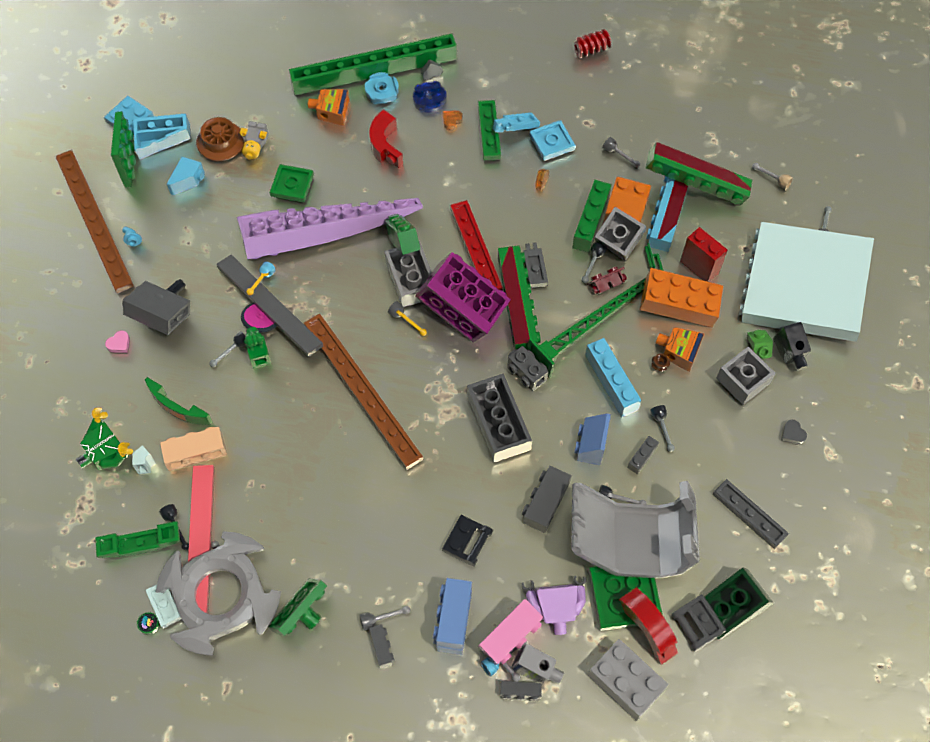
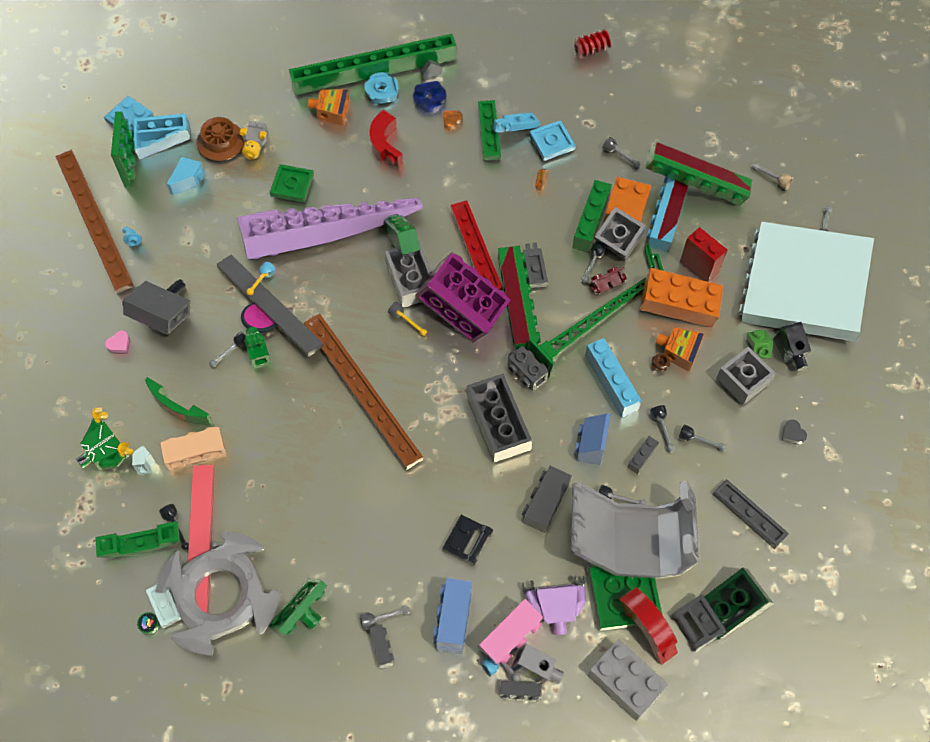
none -> hinge [678,424,726,451]

